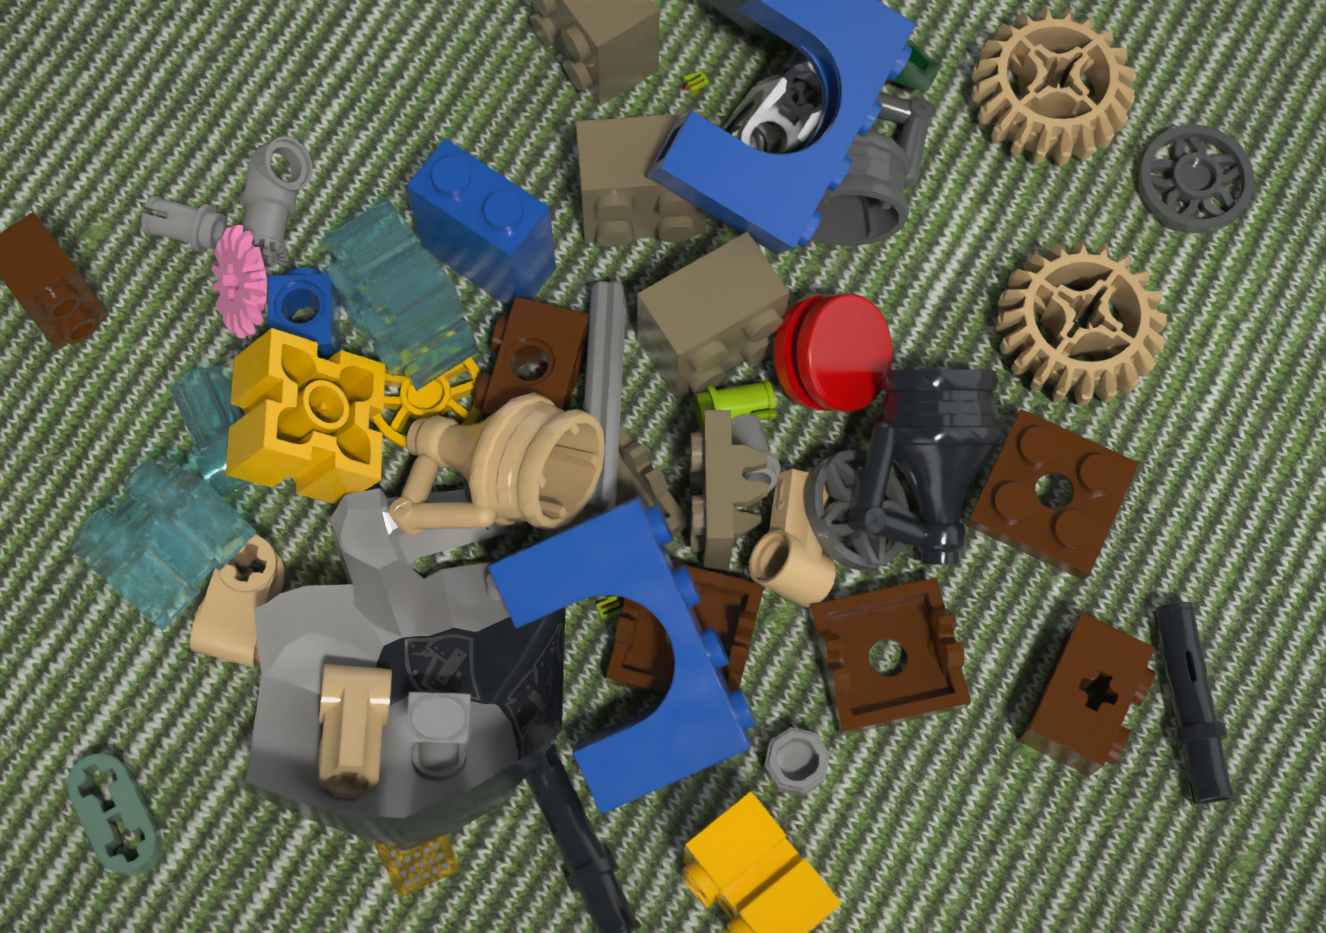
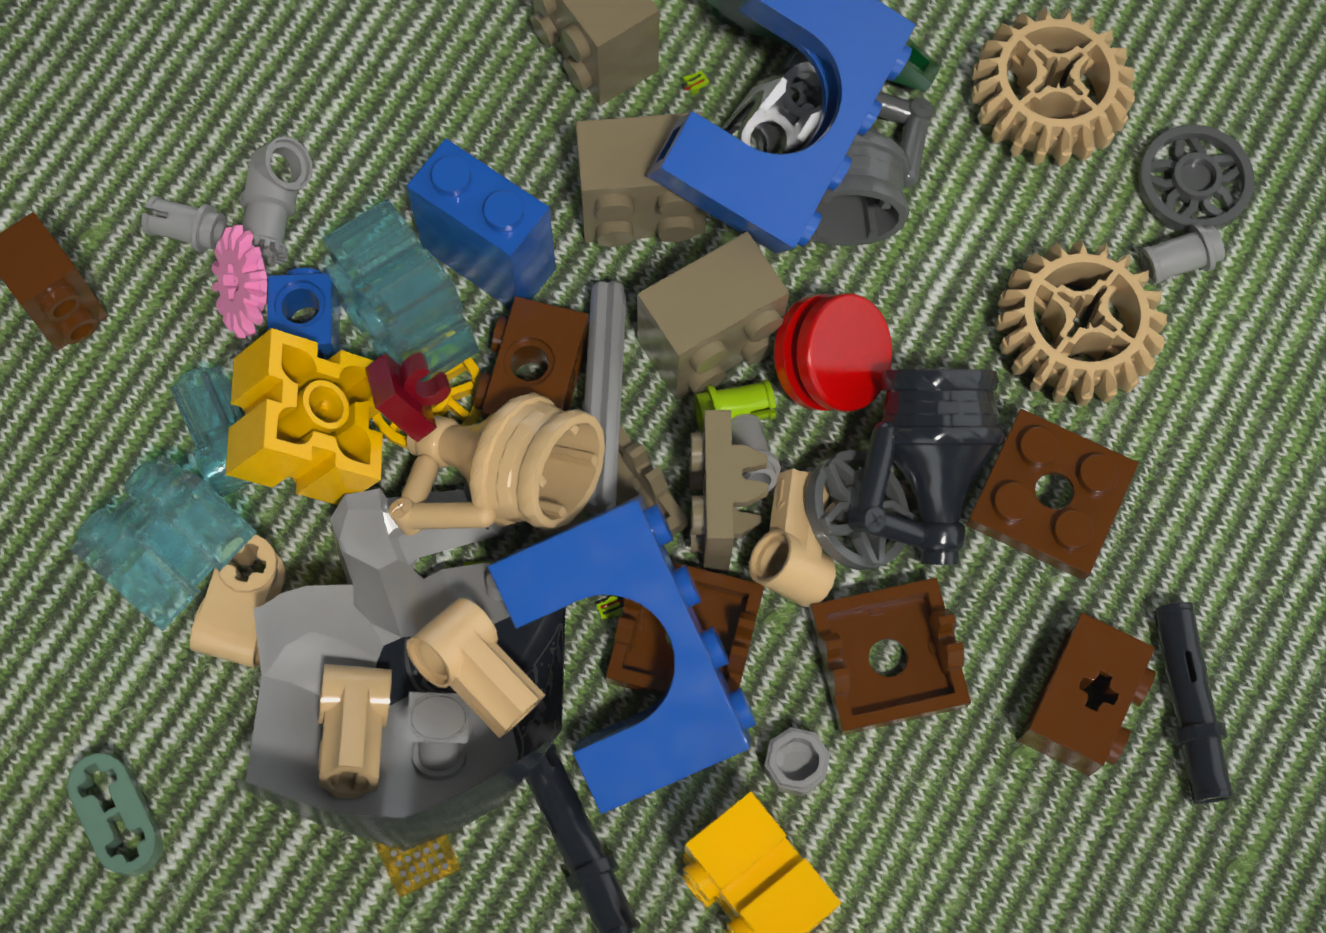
none -> dark red tile [365,352,451,443]
none -> tan piece [406,598,545,738]
none -> light grey pin [1140,224,1225,285]

